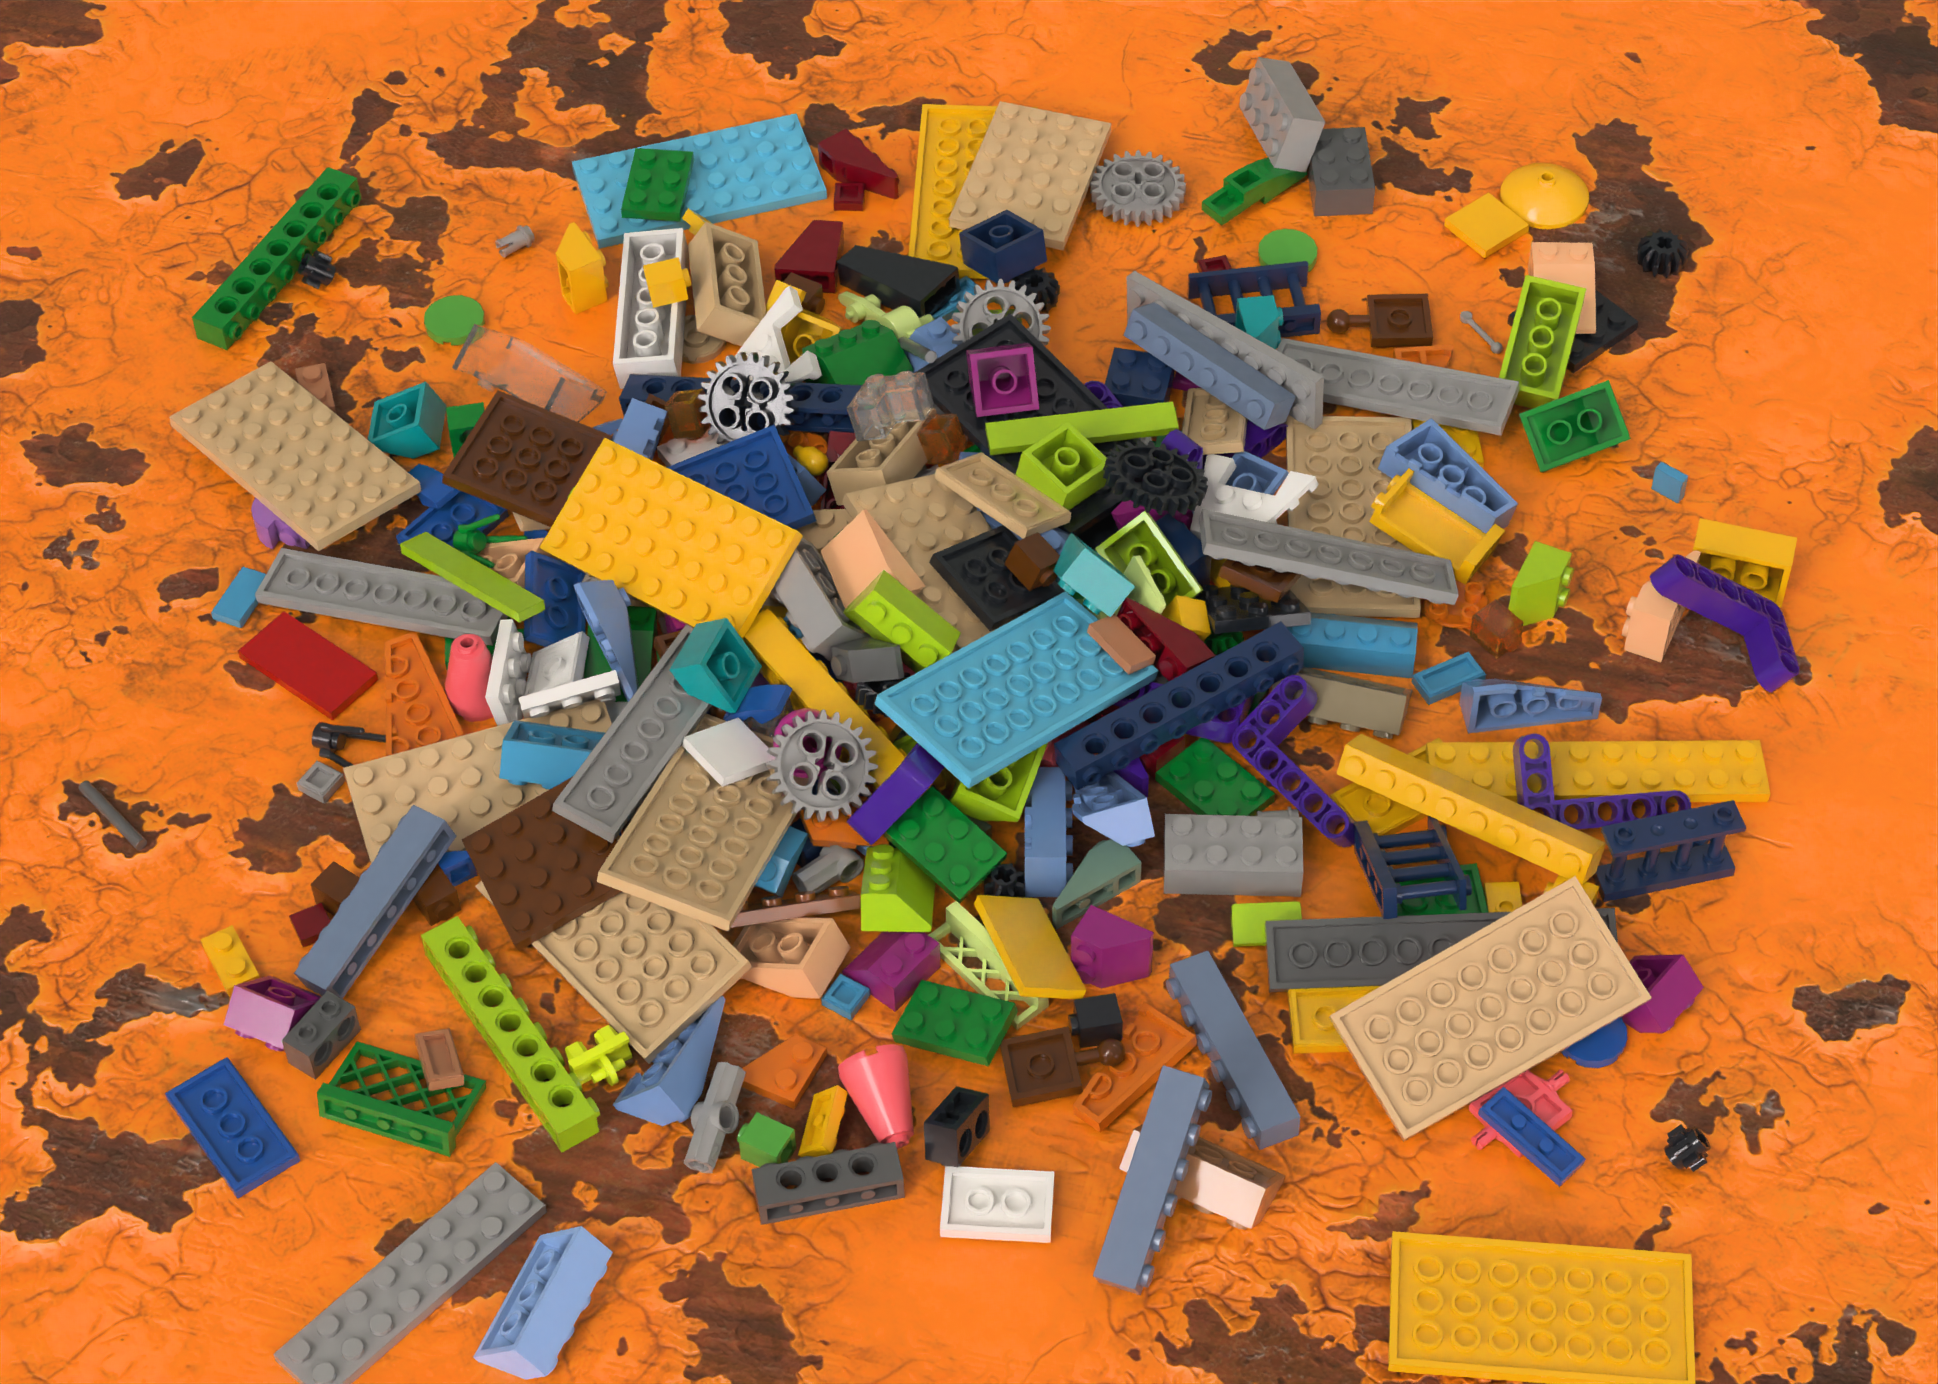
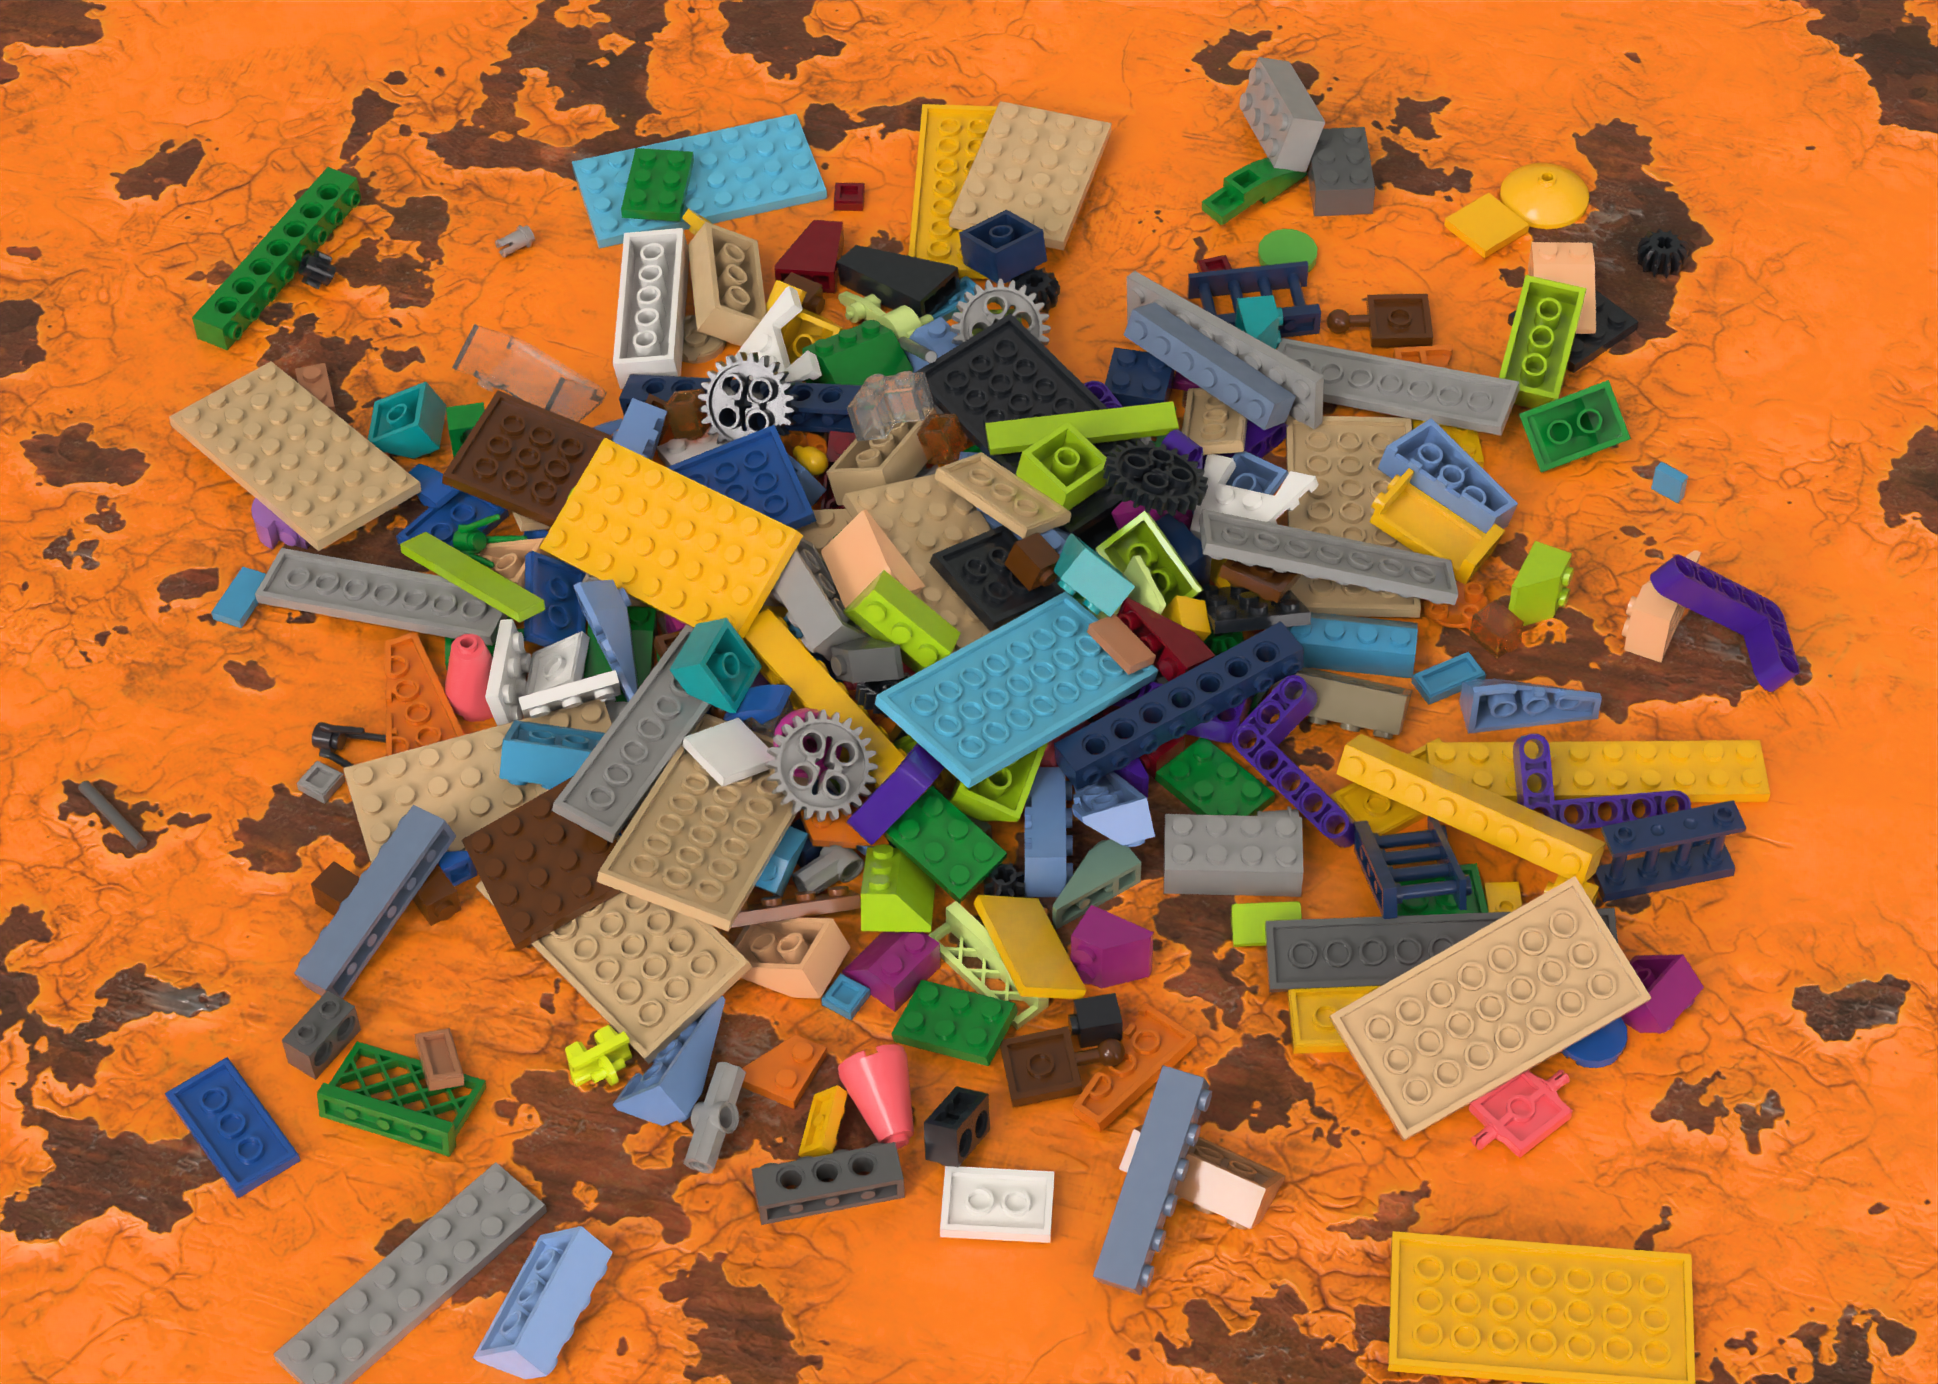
yellow plate [200,925,260,997] -> none
slope [223,975,321,1051] -> none
red tile [238,611,378,720] -> none
dark red tile [289,903,330,947] -> none
lime brick [421,916,600,1152] -> none
bright green tile [424,295,485,345] -> none
yellow slope [556,222,609,314] -> none
yellow brick [643,257,692,308] -> none
bright green brick [737,1112,796,1167] -> none
dark red slope [818,129,899,199] -> none
magenta slope [966,343,1039,417] -> none
light grey gear [1090,150,1186,227] -> none
sand blue brick [1166,951,1301,1150] -> none
light grey hinge [1460,311,1503,354] -> none
blue tile [1478,1087,1586,1187] -> none
black gear [1664,1124,1711,1172] -> none
yellow brick [1693,518,1797,608] -> none

